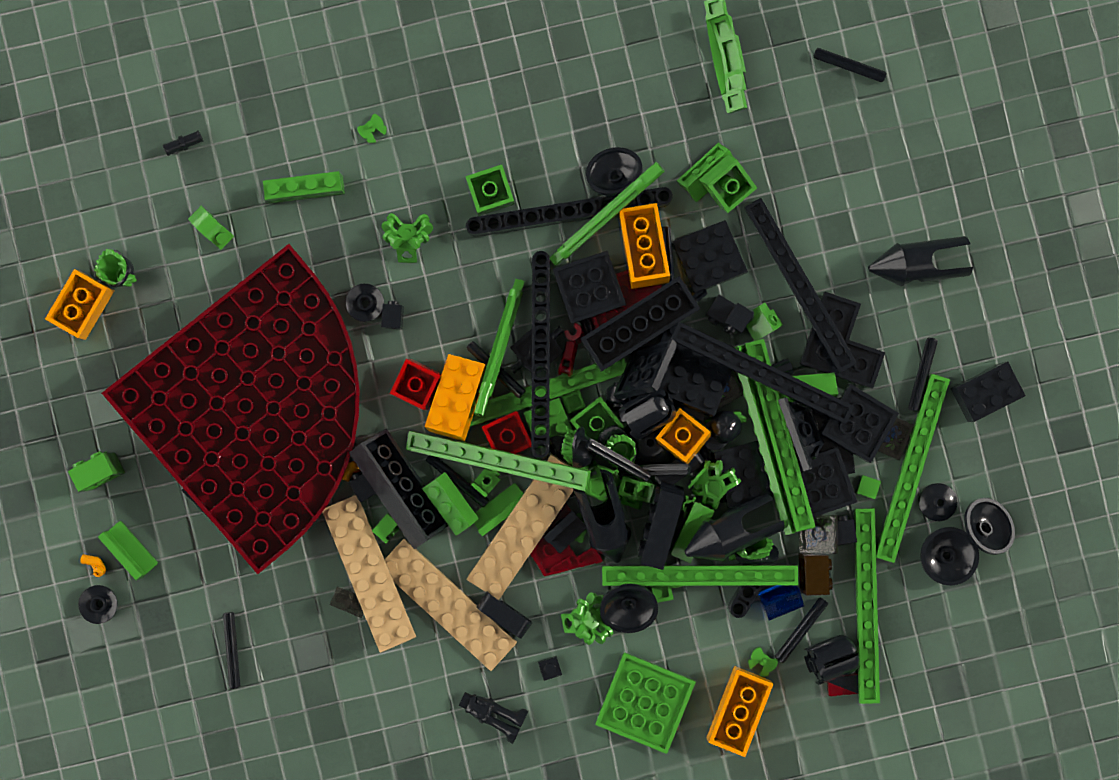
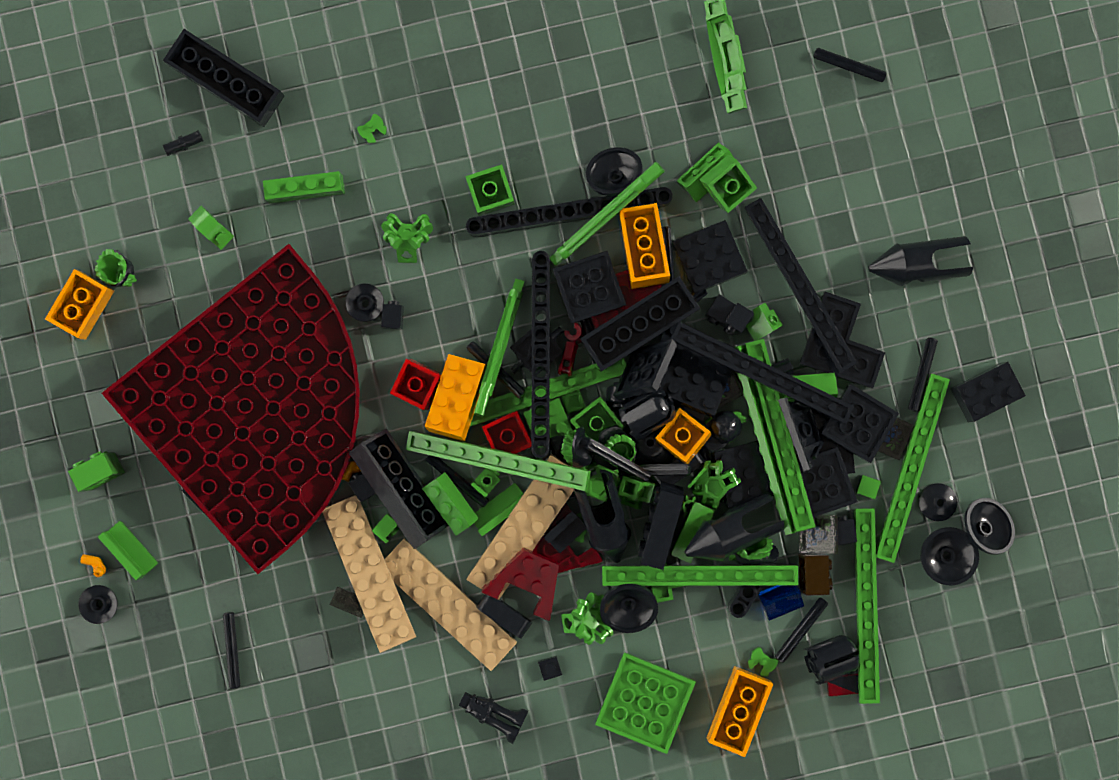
none -> black brick [163,29,284,127]
none -> dark red wing [481,547,559,621]

